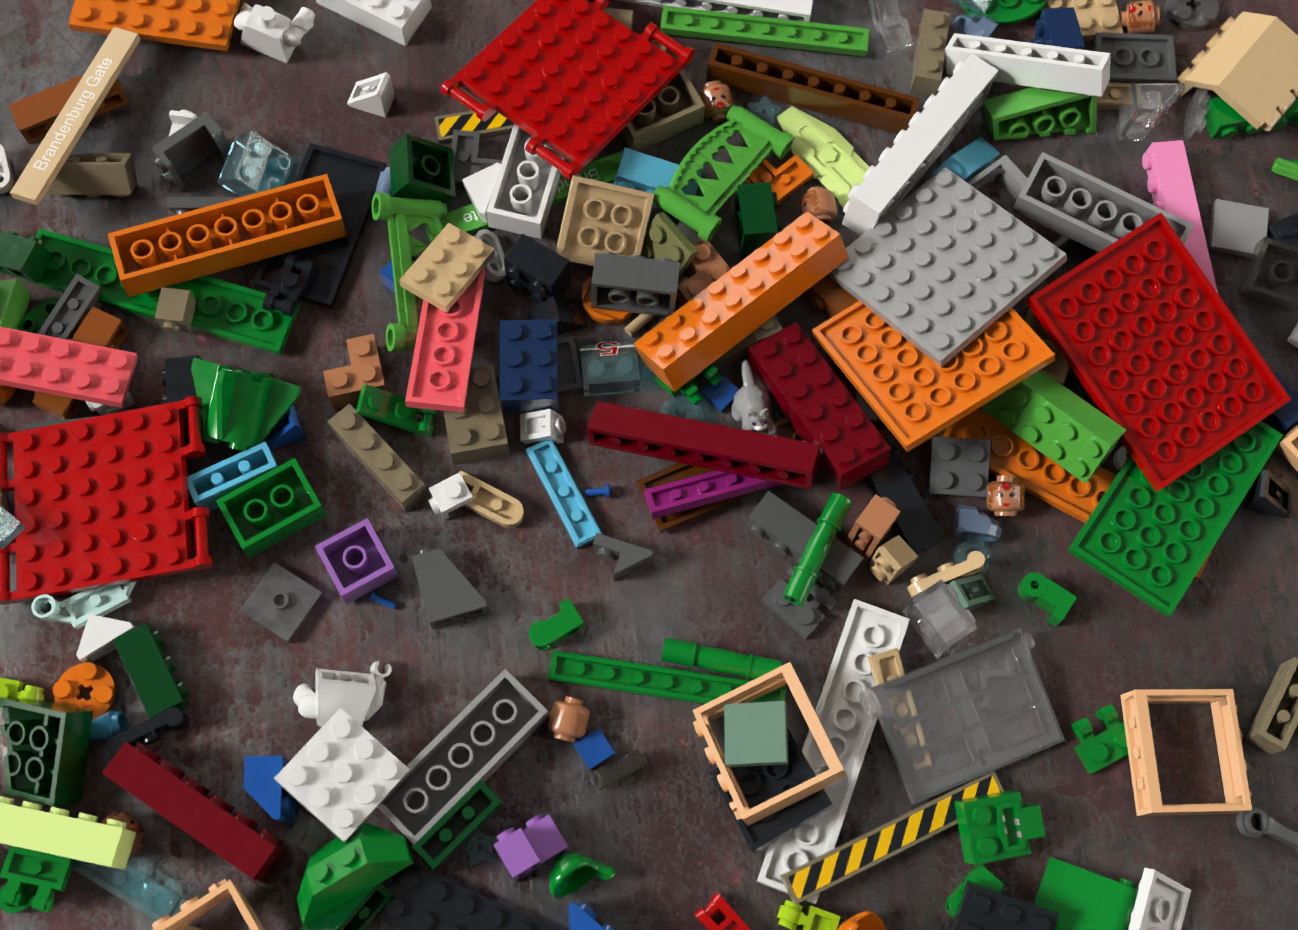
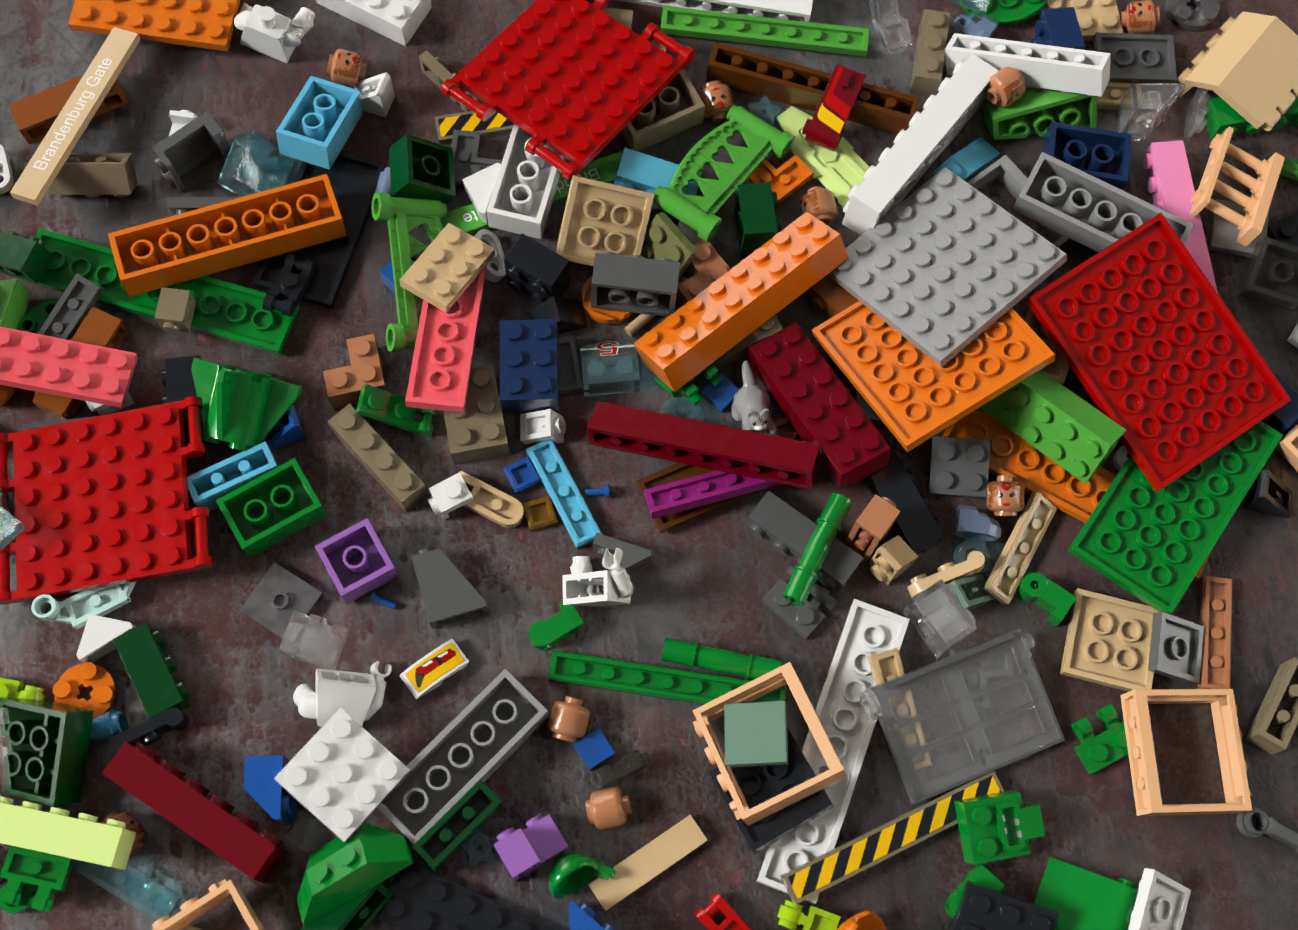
none -> medium azure brick [276,76,363,170]
none -> clear brick [278,611,350,670]
none -> nougat head [327,49,367,87]
none -> slope [400,639,469,700]
none -> dark tan plate [419,50,480,112]
none -> blue tile [503,456,542,495]
none -> pearl gold tile [522,495,558,532]
none -> white torso [562,548,634,607]
none -> nougat head [586,787,632,830]
none -> tan tile [588,815,708,912]
none -> dark red door [802,64,866,152]
none -> tan tile [983,492,1058,605]
none -> nougat head [985,67,1026,108]
none -> dark blue brick [1042,122,1132,190]
none -> tan plate [1060,588,1158,692]
none -> dark grey plate [1148,612,1204,684]
none -> light nougat fence [1189,126,1285,247]
none -> nougat tile [1198,575,1232,689]

